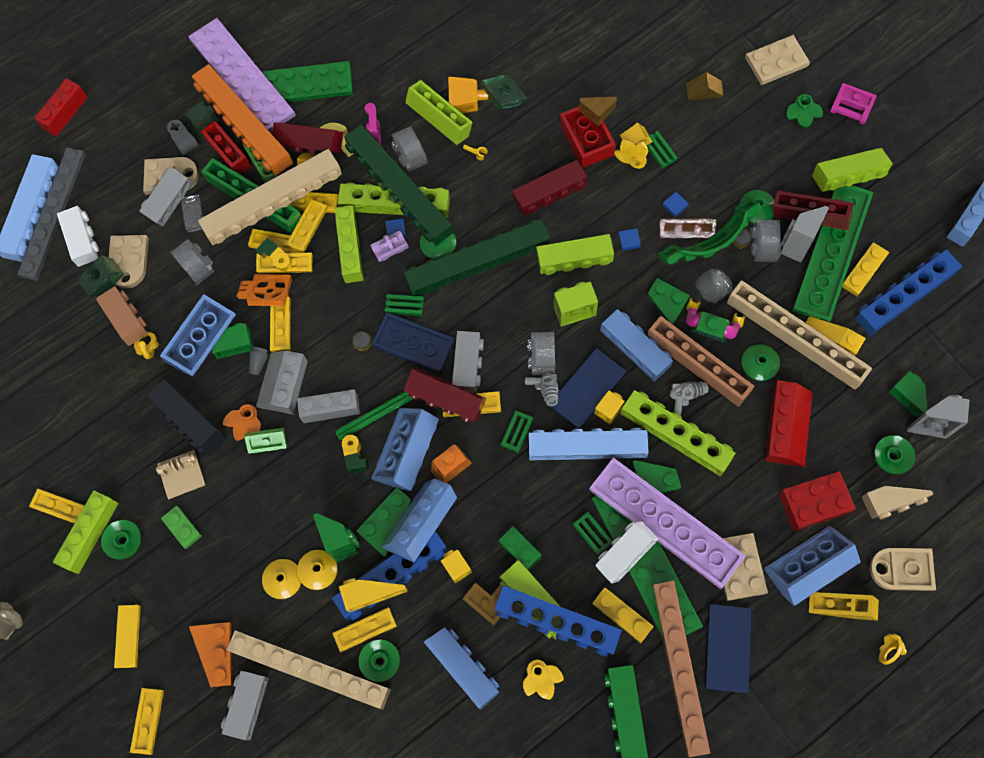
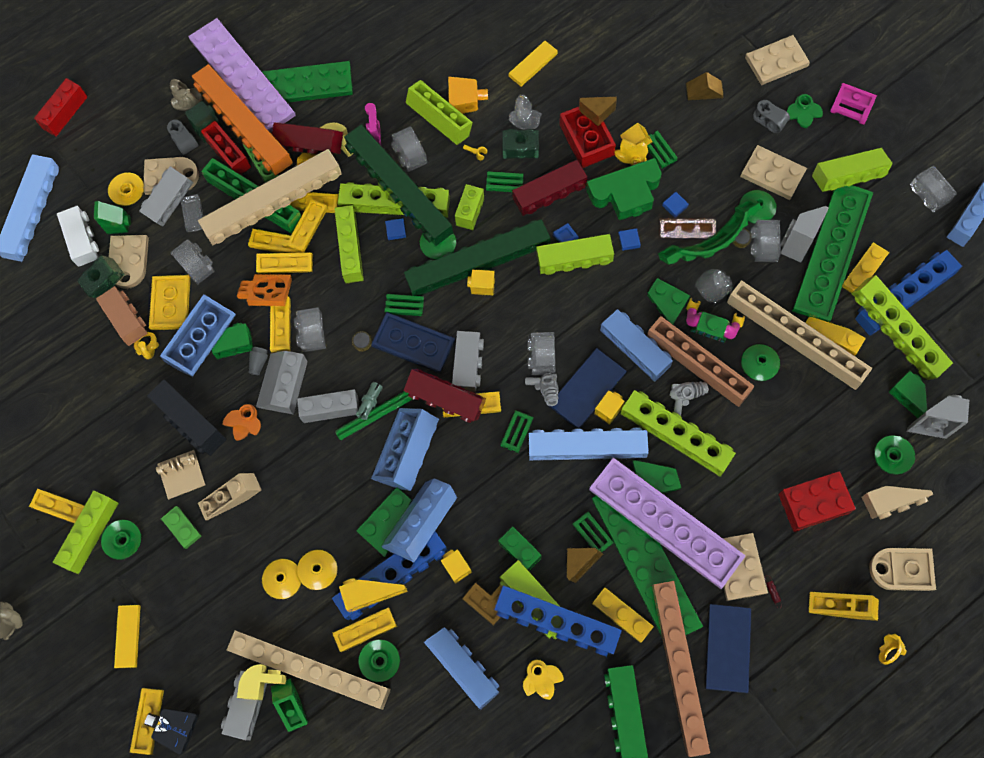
dark grey plate [17,148,86,281] -> none
orange wing [189,622,233,687] -> none
plate [244,428,287,454] -> none
leg [255,237,292,271] -> none
green slope [313,513,360,562] -> none
leg [342,435,369,475] -> none
lavender hips [370,231,409,262] -> none
orange torso [431,444,472,483] -> none
clear green plate [480,74,528,110] -> none
lime brick [554,281,598,327] -> none
white brick [595,522,659,583] -> none
red slope [764,380,812,467] -> none
medium blue slope [764,526,861,606] -> none
dark red brick [773,191,853,230] -> none
none -> green slope [94,201,131,234]
none -> yellow dish [108,173,144,206]
none -> black torso [144,709,200,754]
none -> yellow tile [149,275,191,330]
none -> dark tan hair [170,79,203,111]
none -> tan slope [198,473,261,520]
none -> light yellow brick [237,664,286,700]
none -> green slope [271,678,308,732]
none -> clear brick [294,307,326,352]
none -> sand green pin [356,382,382,420]
none -> lime brick [455,184,484,230]
none -> yellow brick [467,270,495,295]
none -> green tile [486,172,523,192]
none -> clear green brick [503,129,539,159]
none -> yellow tile [509,41,558,87]
none -> clear hair [509,95,542,130]
none -> blue tile [553,223,578,243]
none -> pearl gold slope [567,548,603,583]
none -> green brick [586,158,661,220]
none -> tan plate [740,145,807,200]
none -> dark grey piece [753,100,790,133]
none -> dark red piece [765,575,782,608]
none -> lime brick [851,275,953,380]
none -> clear brick [910,165,957,212]

